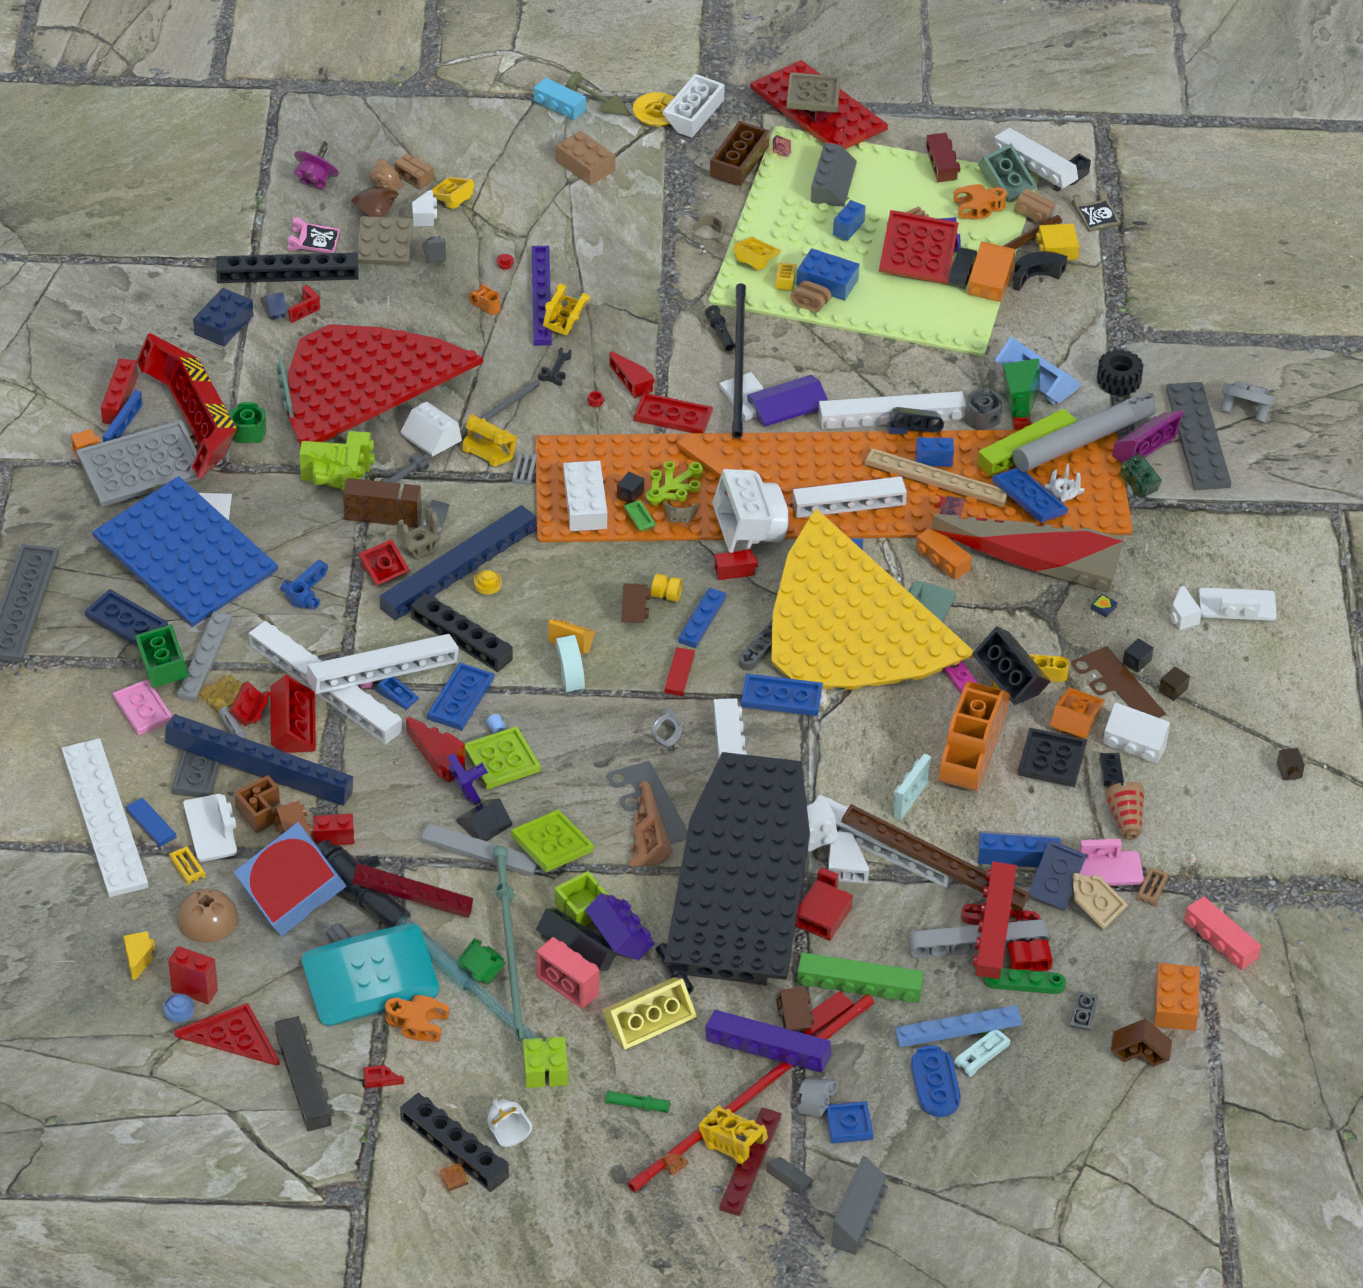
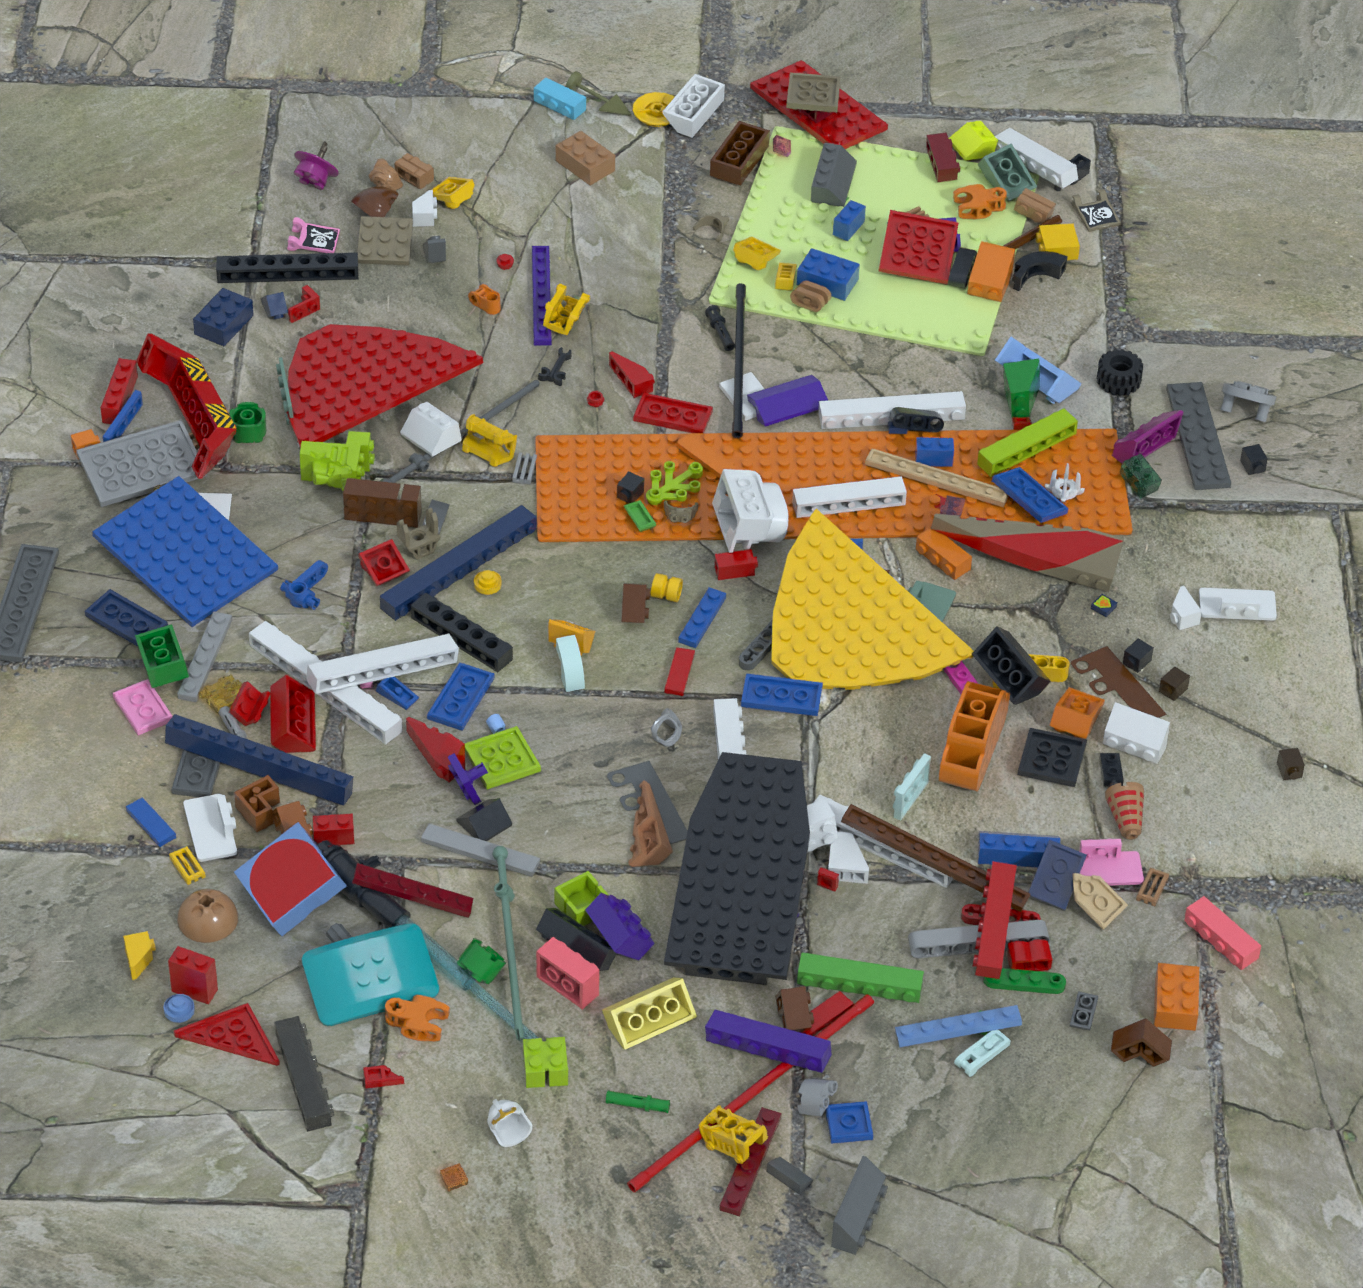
white plate [62,738,149,897] -> none
black brick [400,1092,509,1193] -> none
lime plate [510,809,595,872] -> none
white brick [563,461,607,531] -> none
black pin [655,943,694,994] -> none
clear orange tile [661,1153,689,1175] -> none
red brick [796,880,853,941] -> none
blue tile [911,1045,961,1117] -> none
dark grey brick [965,389,1002,430] -> none
light grey piece [1013,392,1156,472] -> none
none -> neon yellow slope [949,121,998,161]
none -> black brick [1240,444,1268,475]

